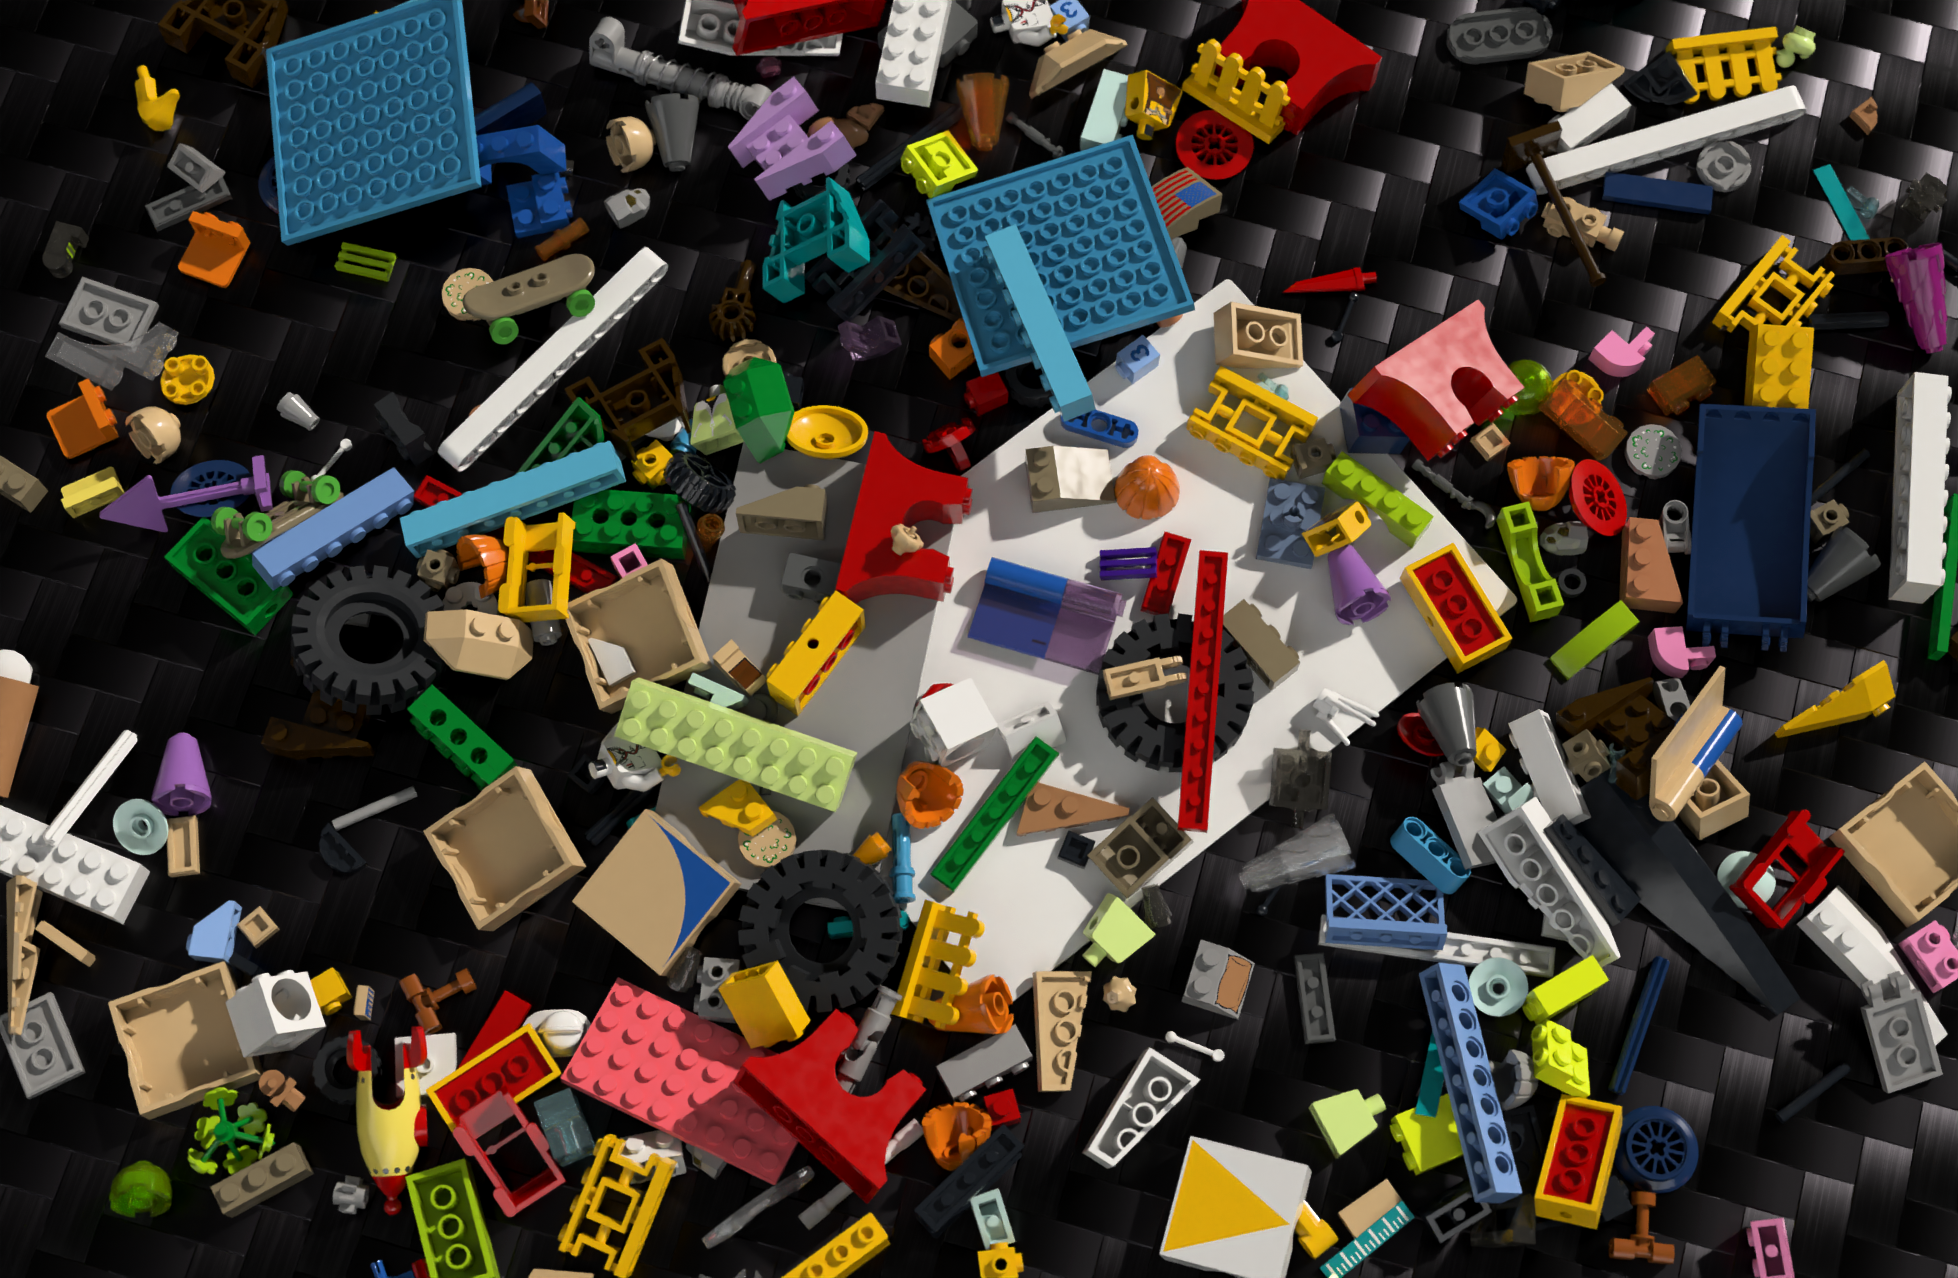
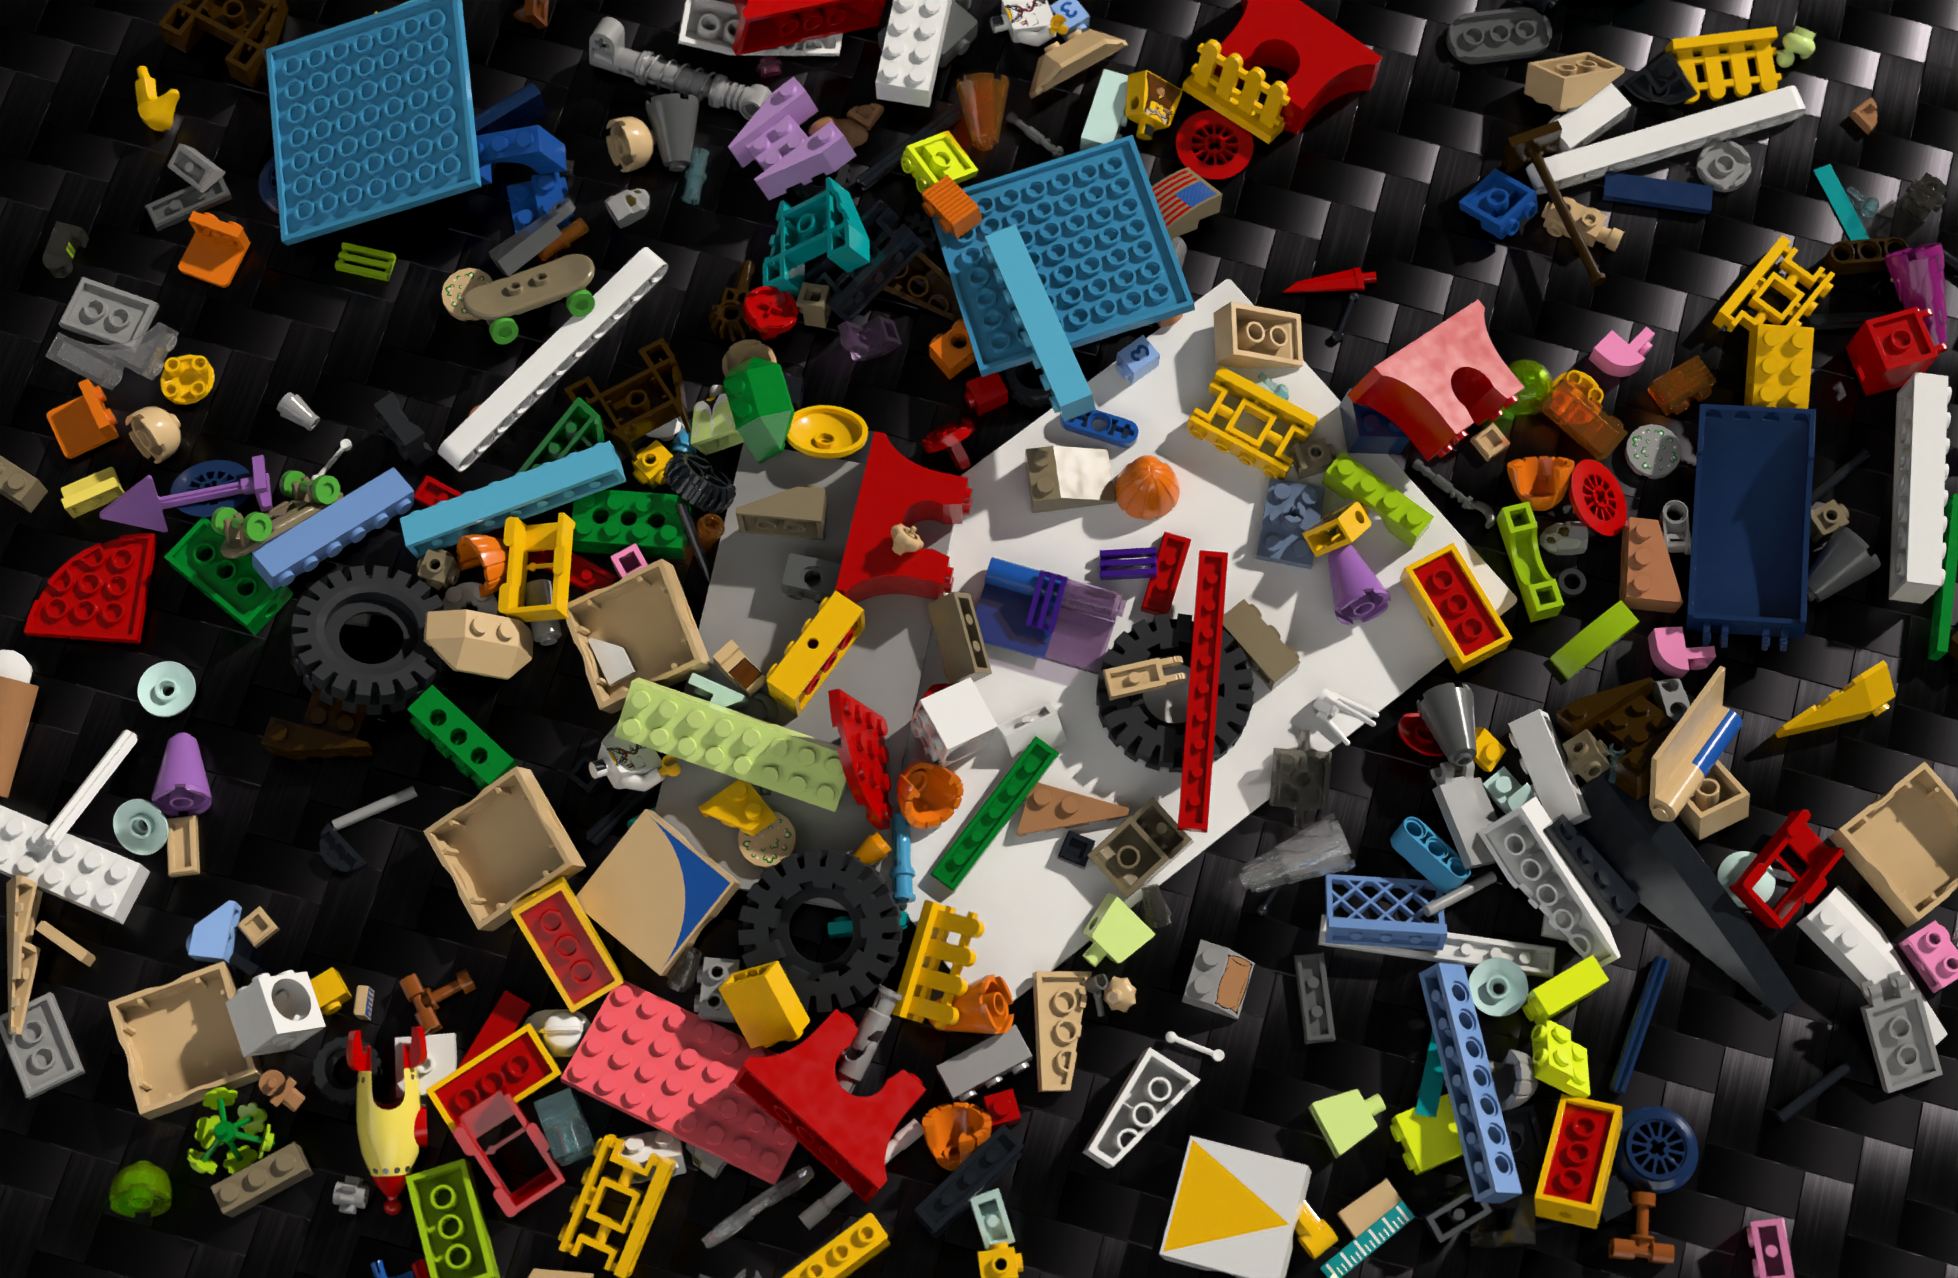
none -> red plate [24,533,158,644]
none -> light aqua dish [137,661,196,717]
none -> dark grey piece [489,198,576,277]
none -> red brick [511,876,624,1013]
none -> clear light blue pin [682,148,710,205]
none -> red tile [743,286,799,340]
none -> dark tan brick [796,282,832,328]
none -> red plate [828,689,893,830]
none -> orange brick [921,175,982,239]
none -> dark tan brick [927,592,992,685]
none -> dark purple tile [1026,570,1068,633]
none -> dark grey hand [1085,973,1108,1017]
none -> light grey bar [1423,871,1497,917]
none -> red container [1846,307,1948,396]

